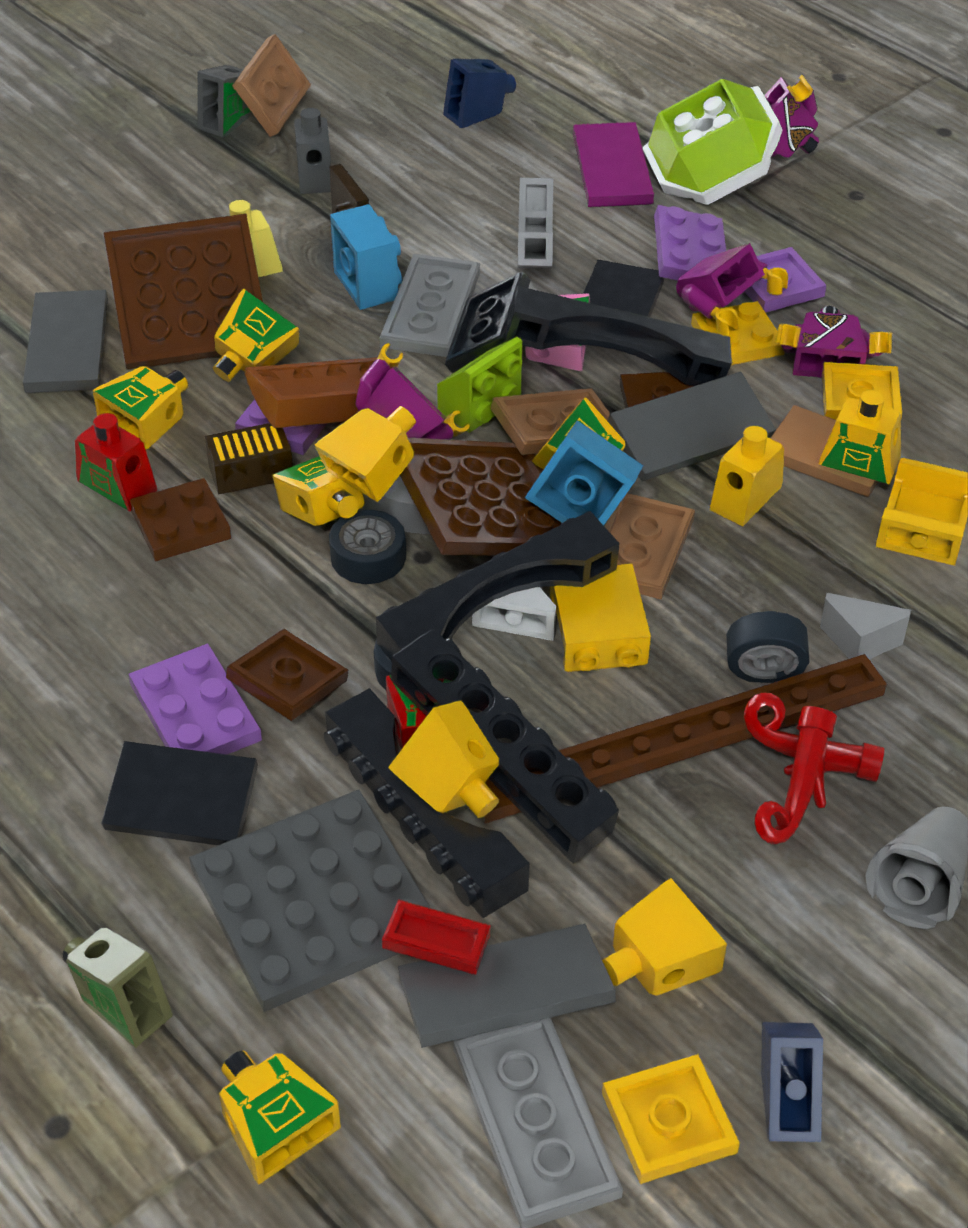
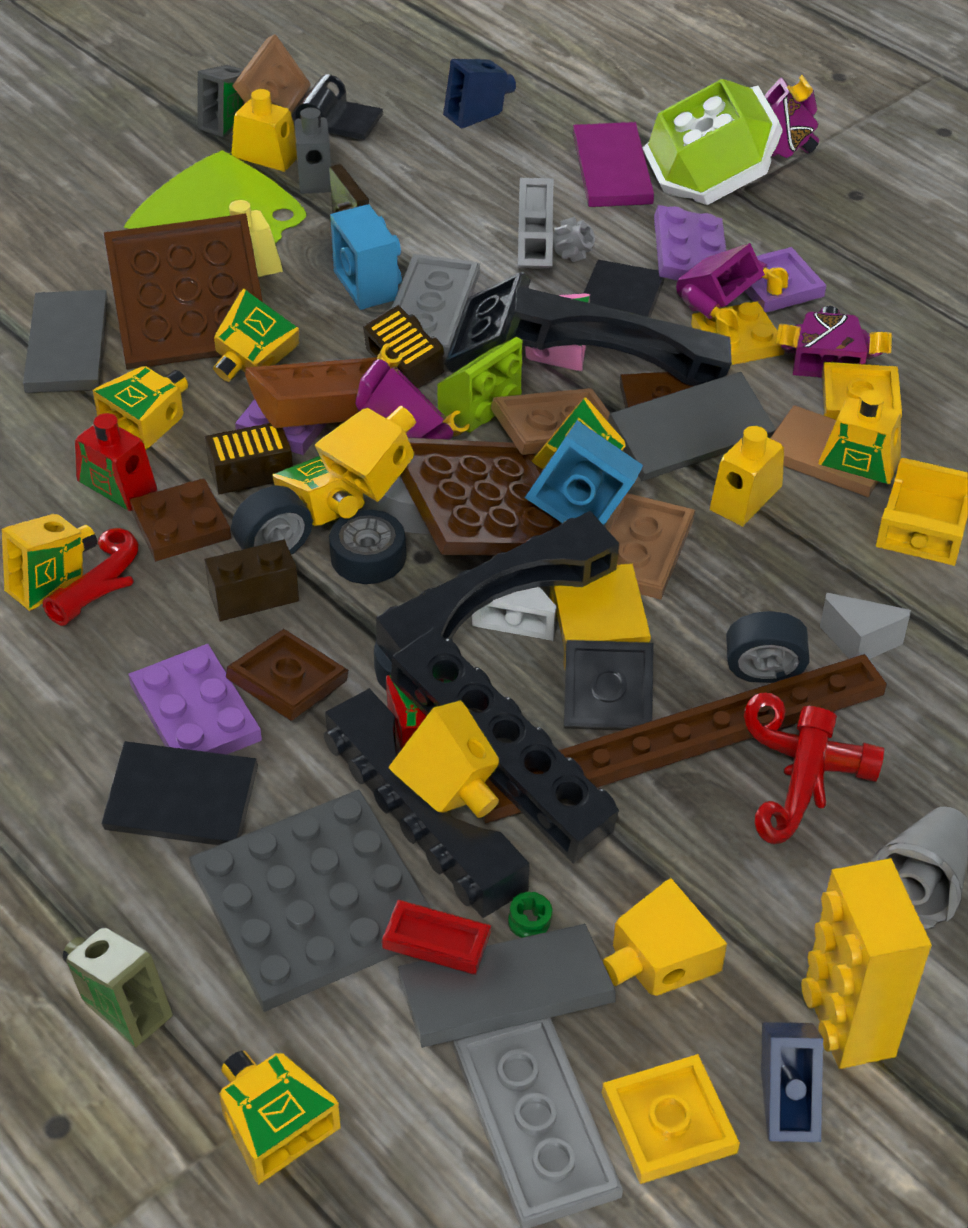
none -> yellow torso [2,514,97,611]
none -> red plant [43,528,139,626]
none -> lime piece [124,150,306,244]
none -> dark brown brick [204,539,299,622]
none -> black wheel [231,485,313,555]
none -> yellow torso [232,89,297,172]
none -> black piece [292,75,383,140]
none -> dark brown brick [363,305,445,388]
none -> green bush [508,892,552,938]
none -> light grey gear [553,217,595,262]
none -> black tile [564,640,654,730]
none -> yellow brick [801,858,932,1069]

